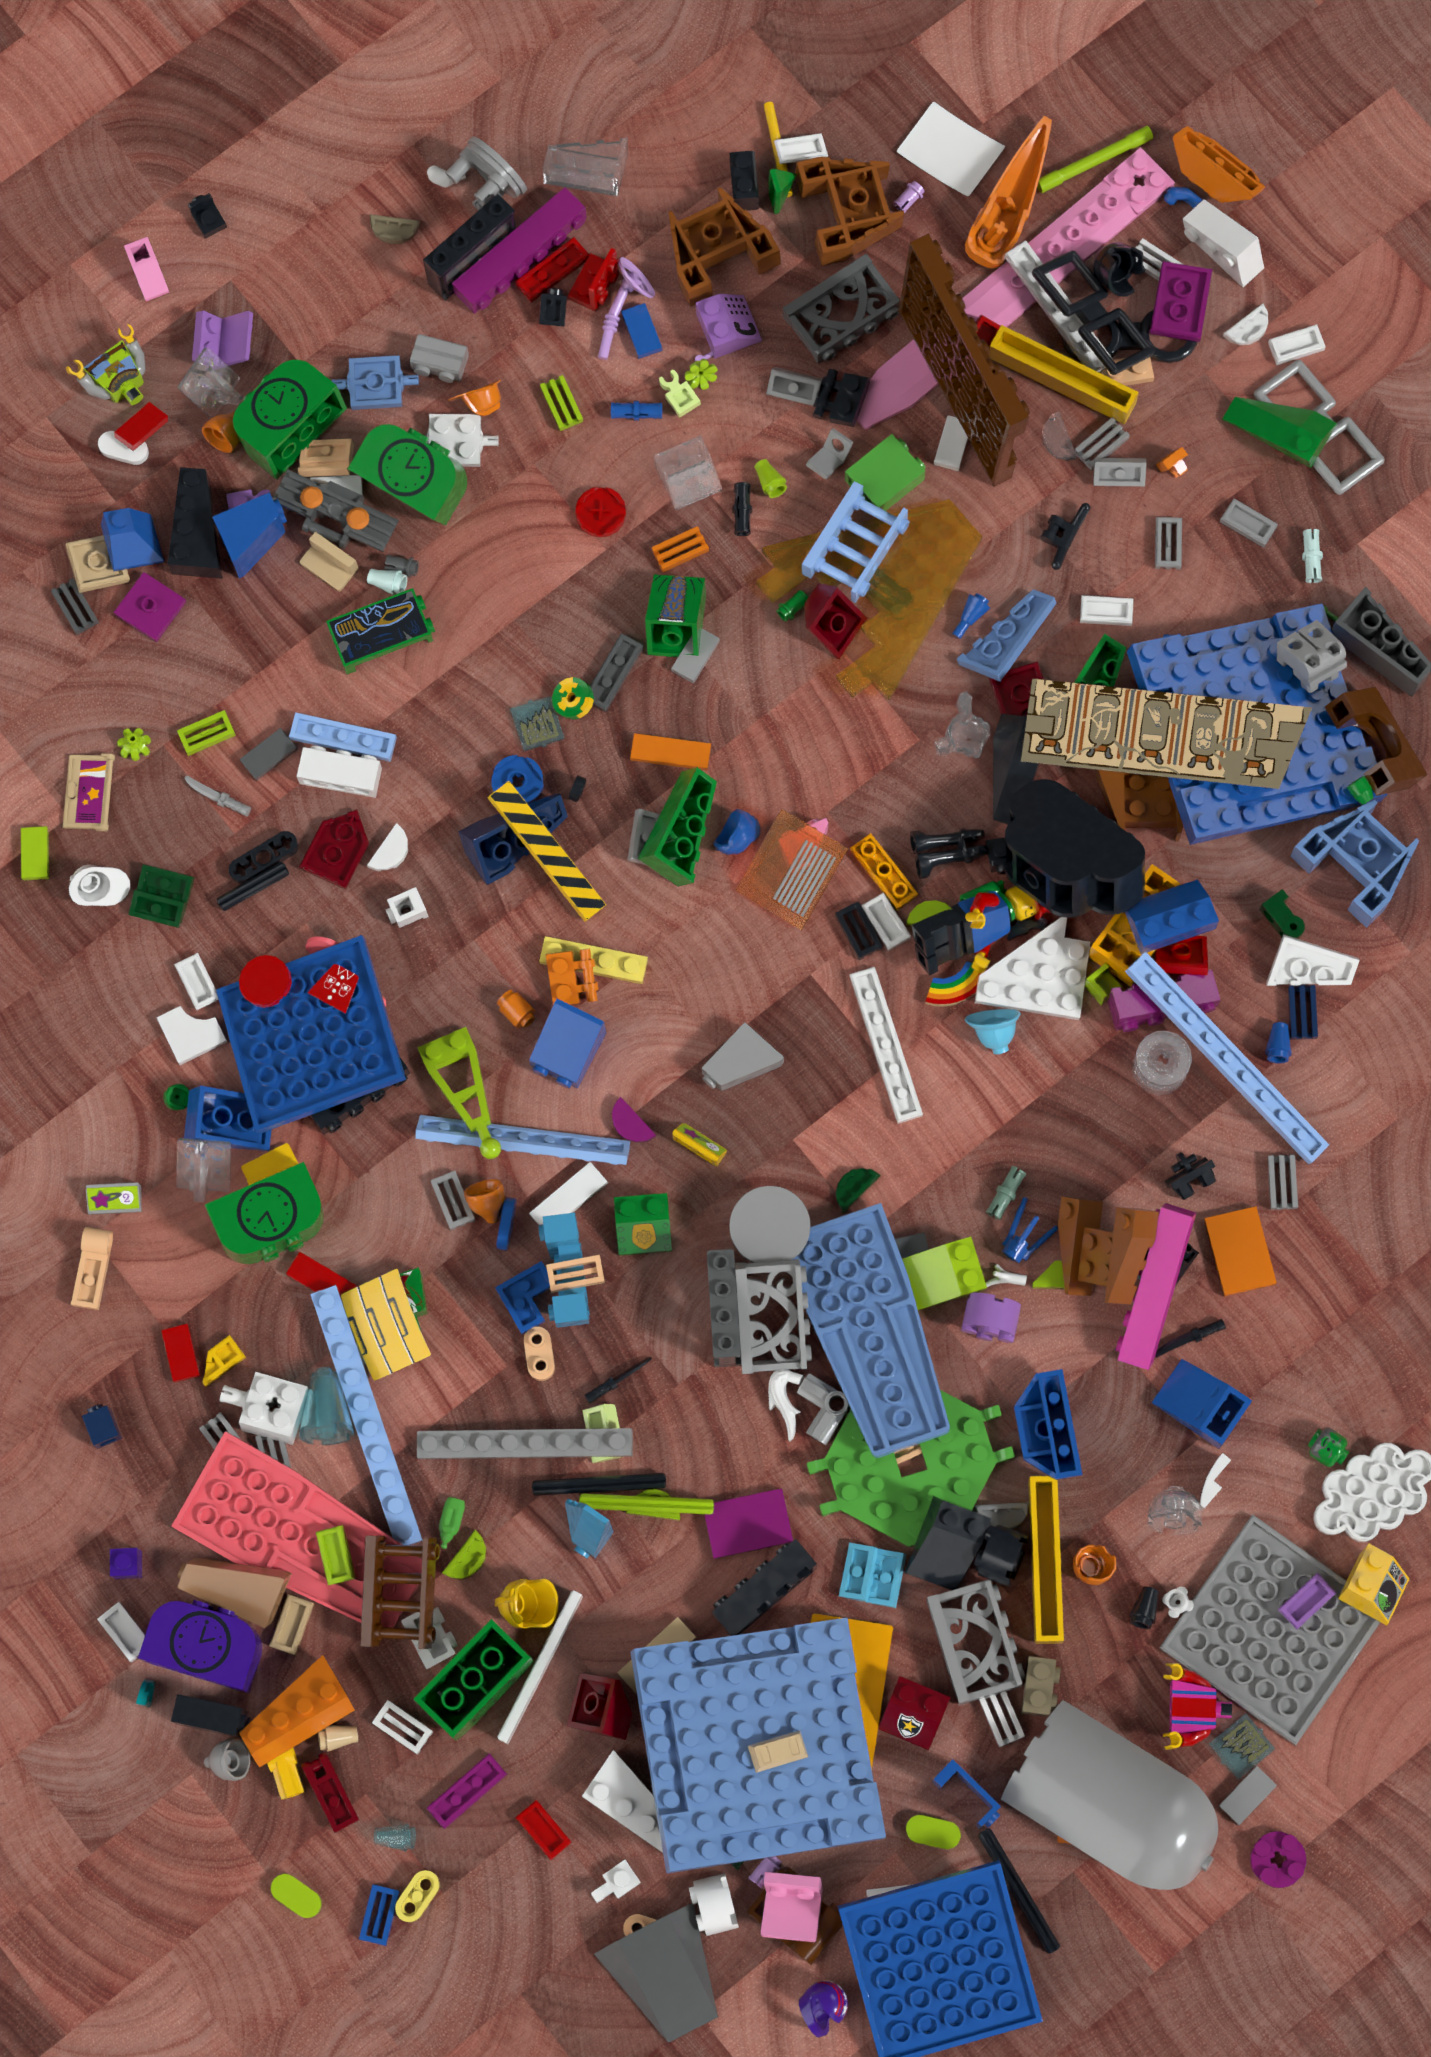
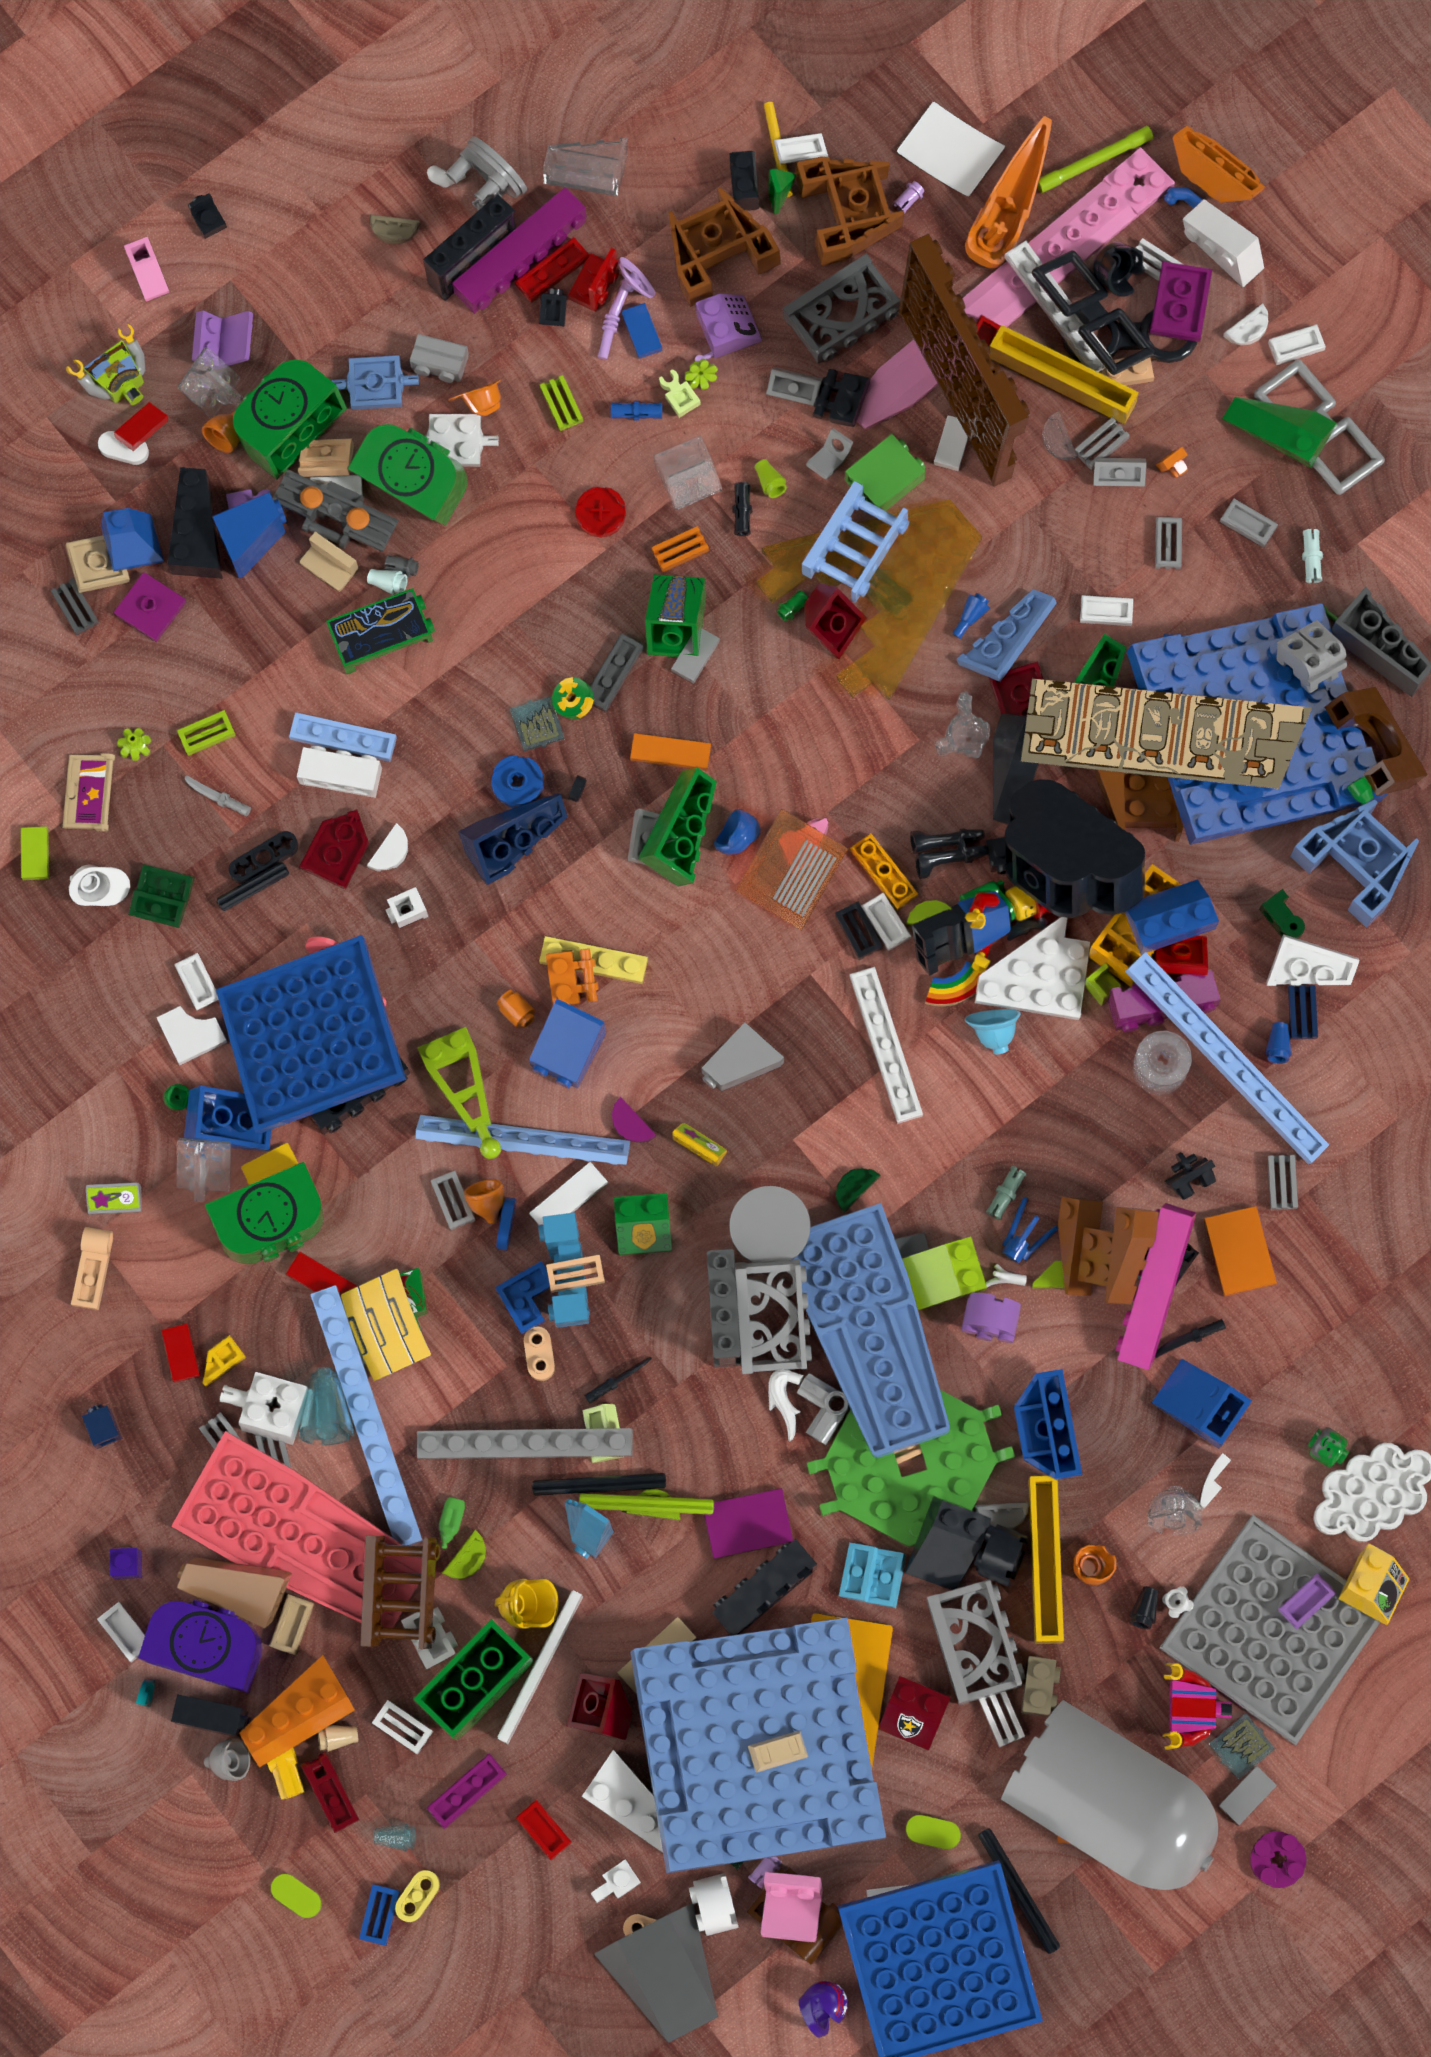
dark grey tile [239,728,297,781] -> none
red tile [239,955,292,1008] -> none
red sticker [308,964,359,1013] -> none
lime tile [316,1525,356,1585] -> none
tile [487,781,606,922] -> none
blue panel [932,1759,1001,1829] -> none
black piece [1040,503,1091,570] -> none

